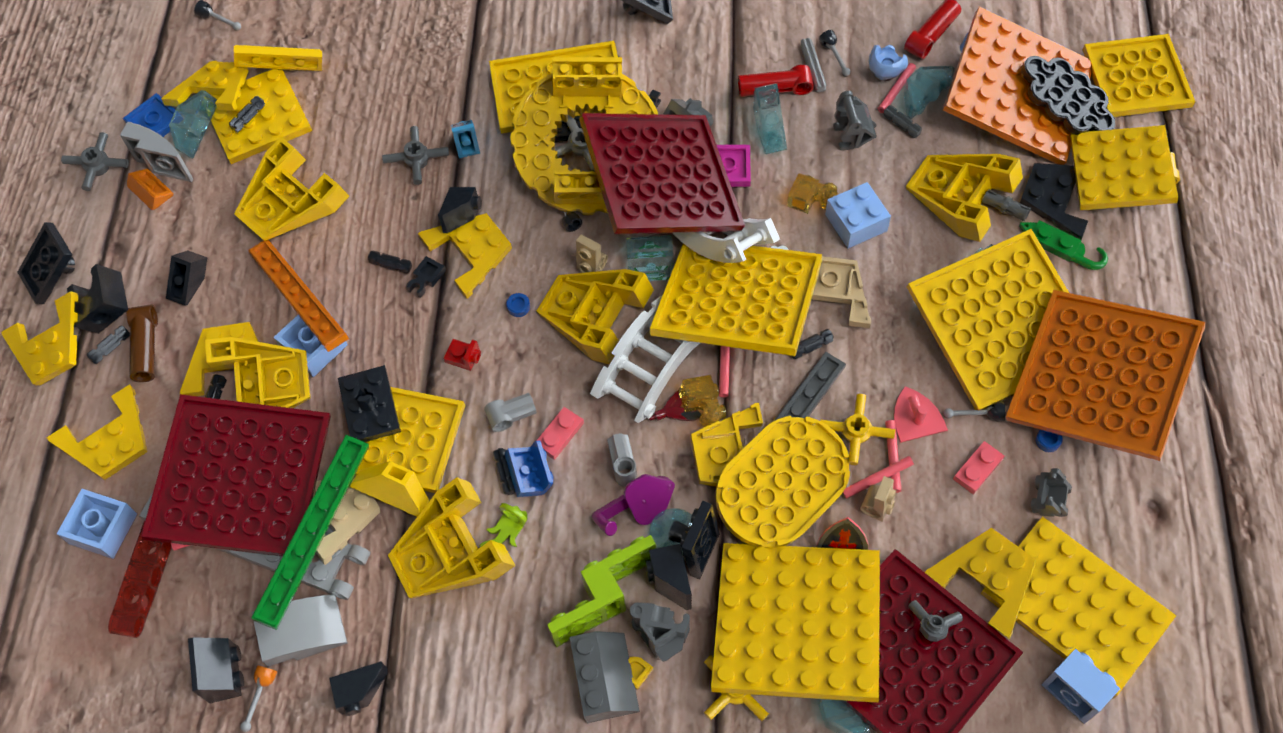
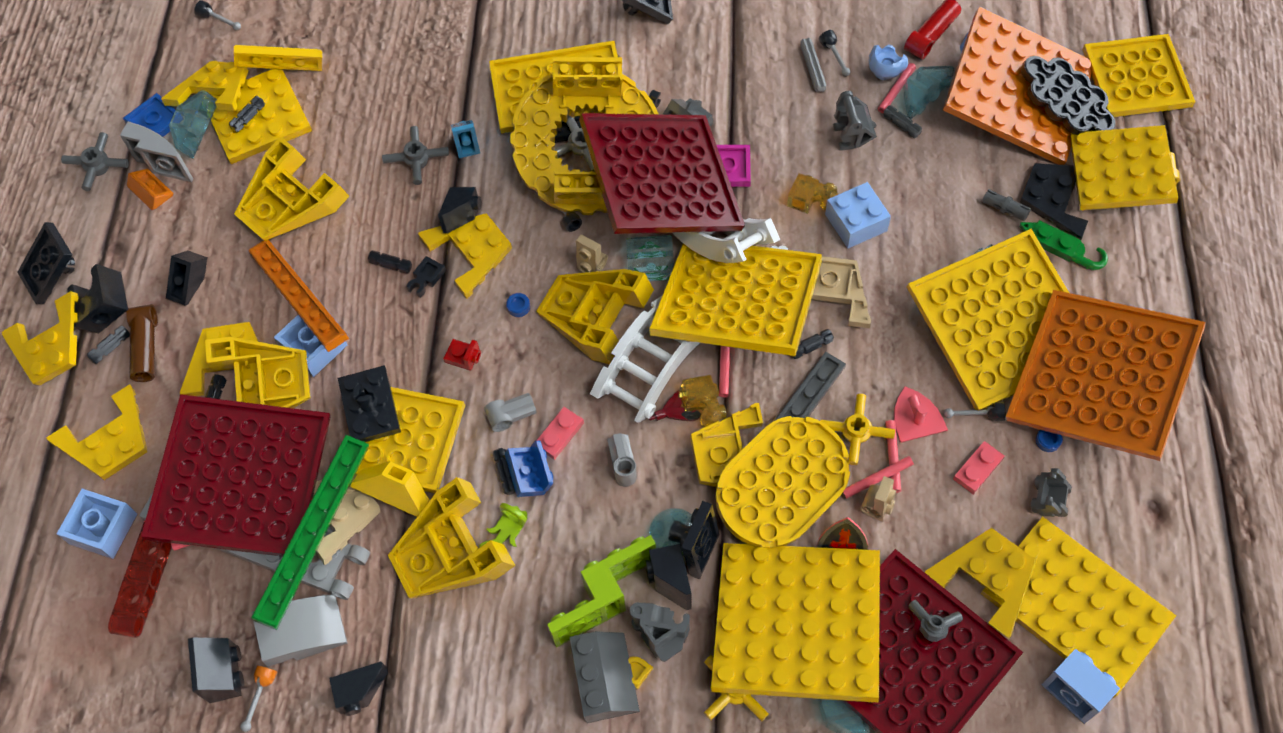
magenta piece [591,474,675,536] -> none
red piece [738,64,814,97] -> none
clear light blue slope [753,83,787,154] -> none
yellow wedge [906,154,1023,242] -> none

